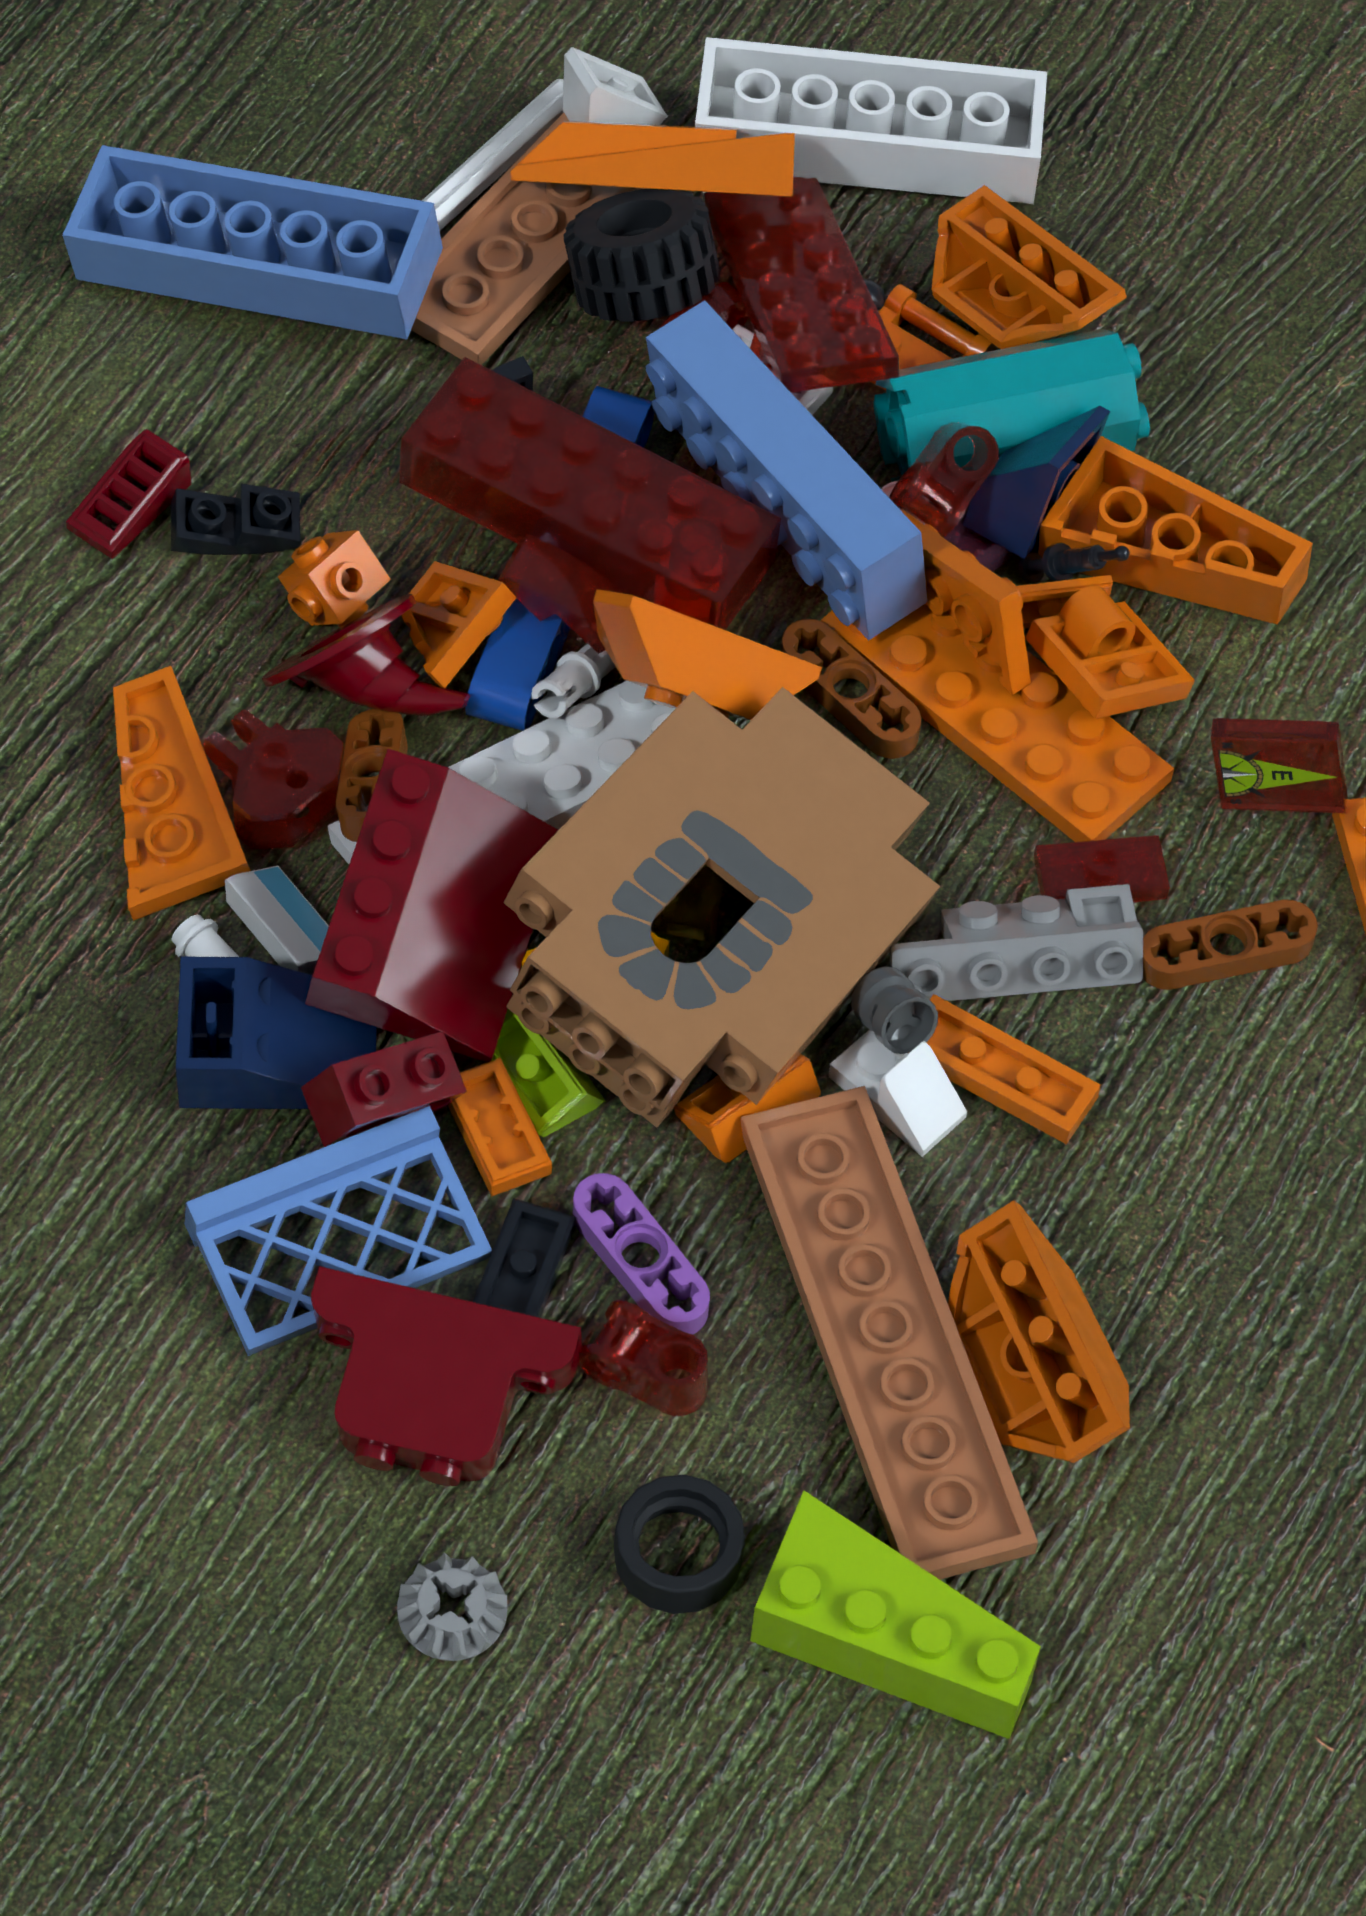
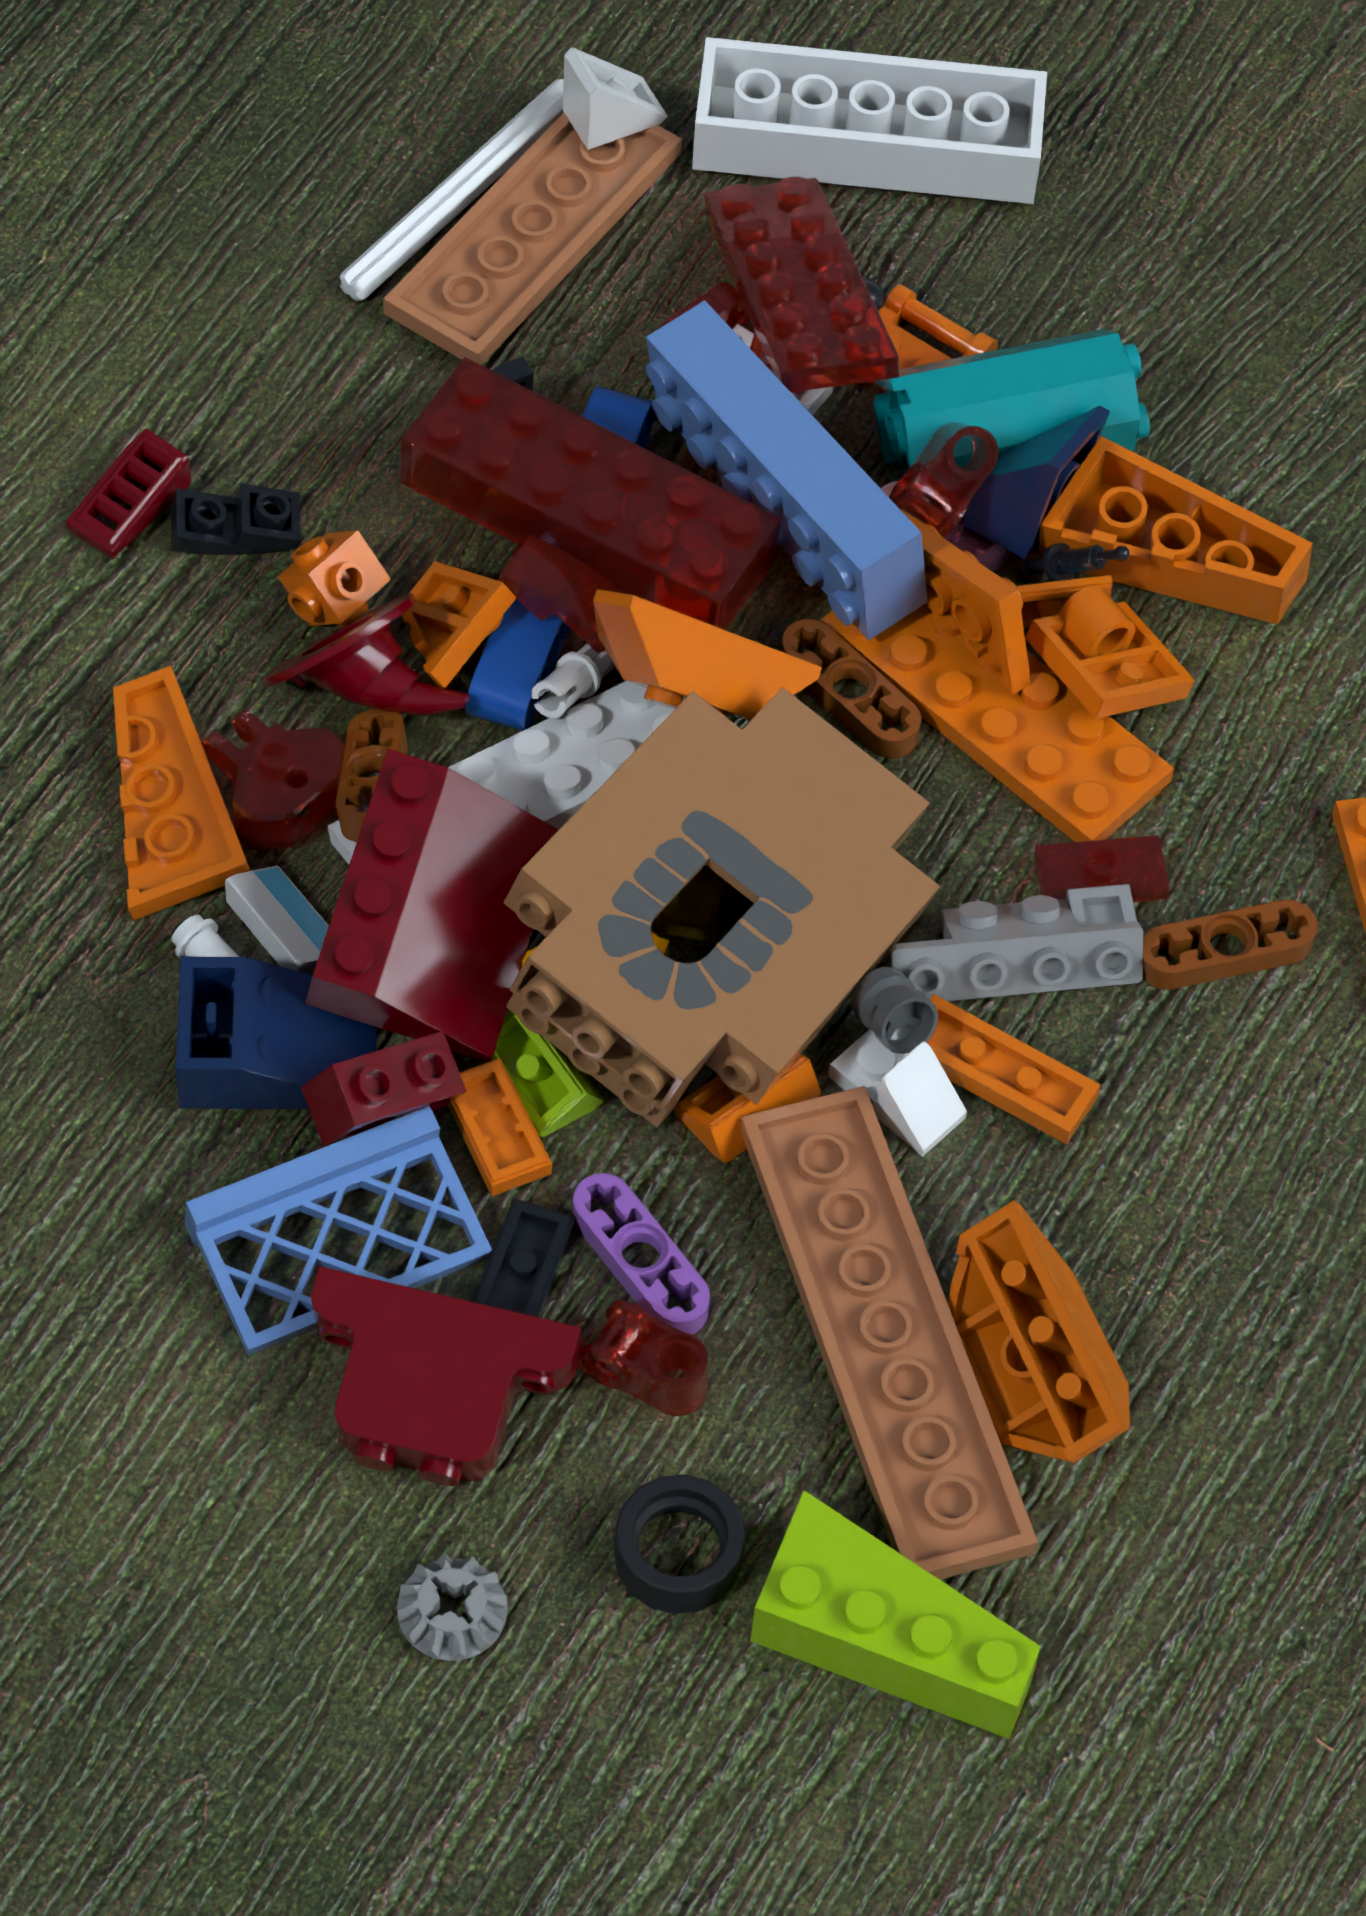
medium blue brick [62,145,443,339] -> none
orange wedge [510,121,795,196] -> none
black tyre [563,188,720,322] -> none
orange wedge [932,185,1127,349] -> none
clear red tile [1210,718,1348,813] -> none

